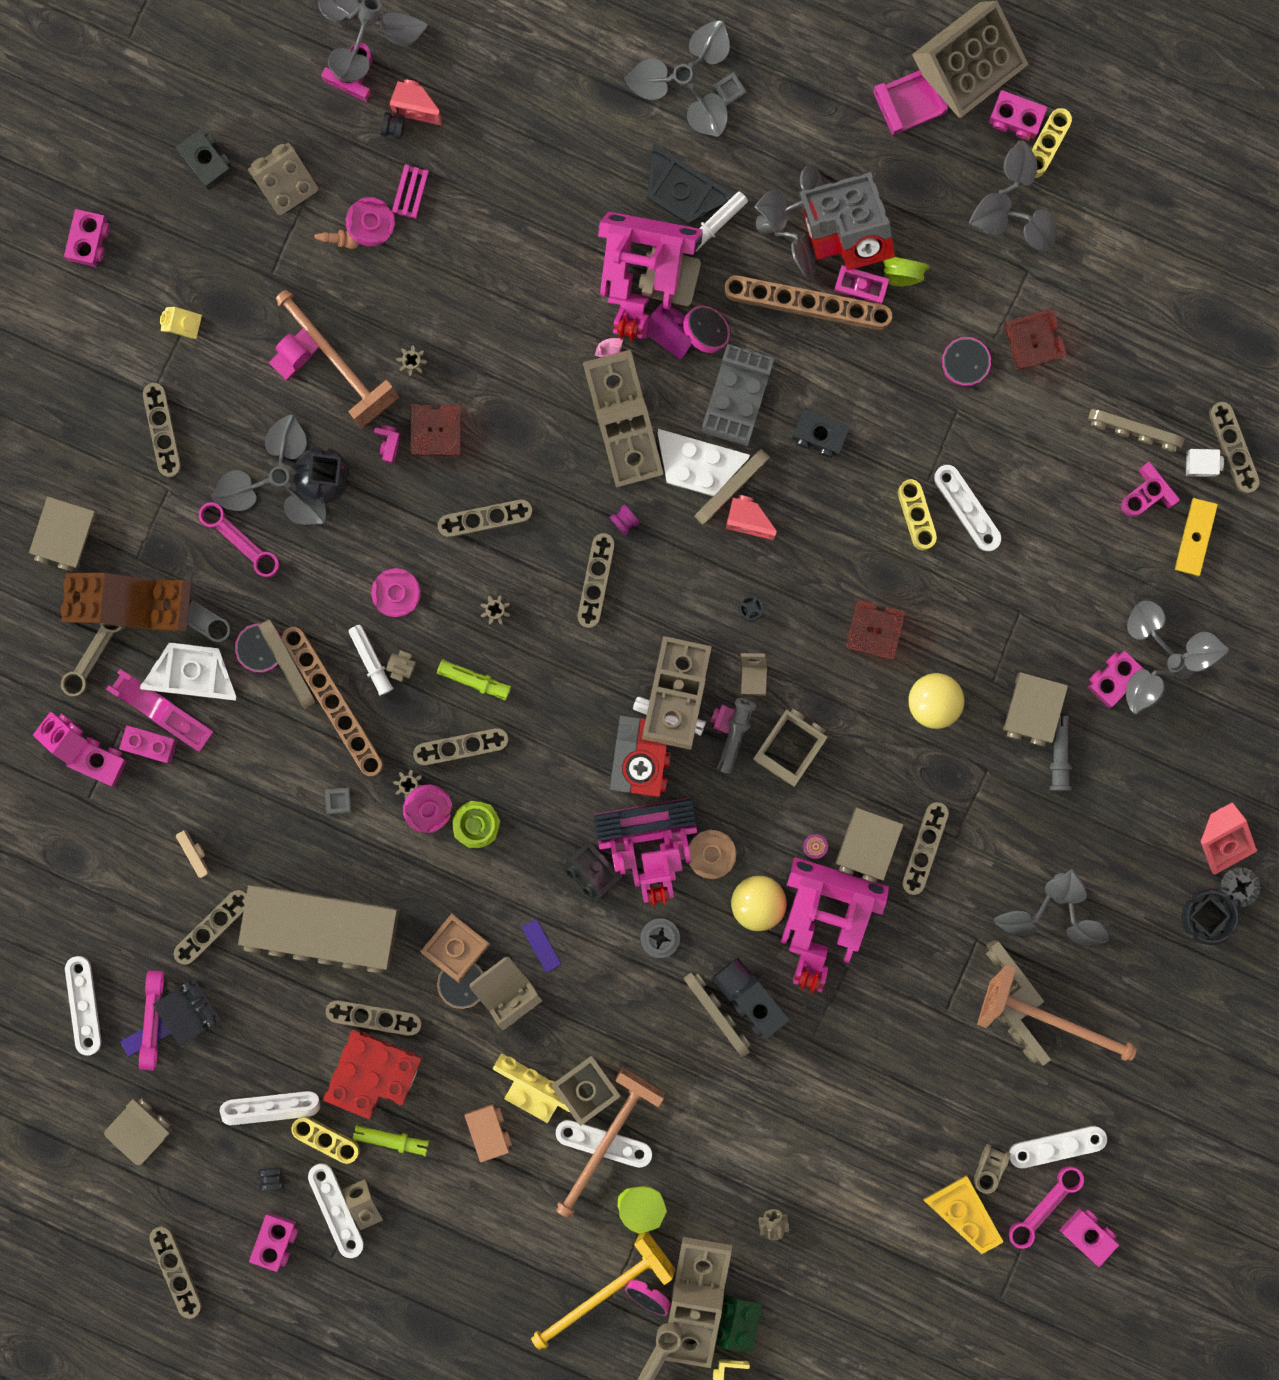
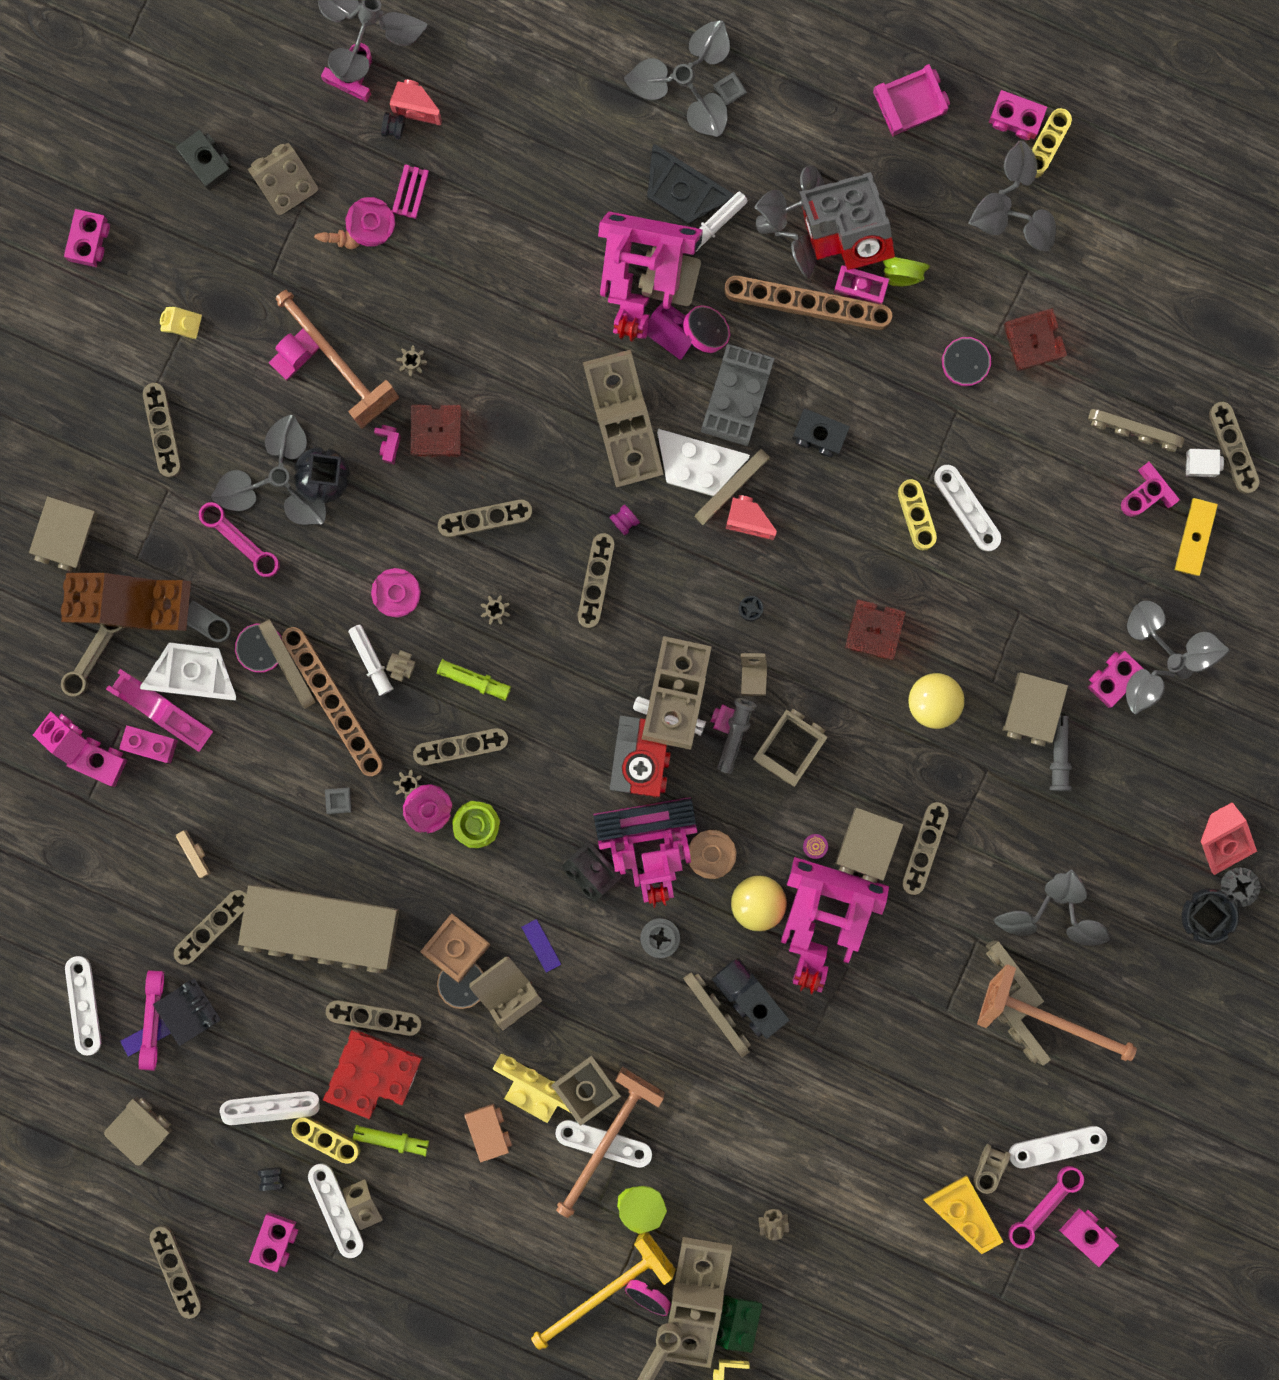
bright pink tile [595,338,623,357] -> none
dark tan slope [912,1,1029,117] -> none

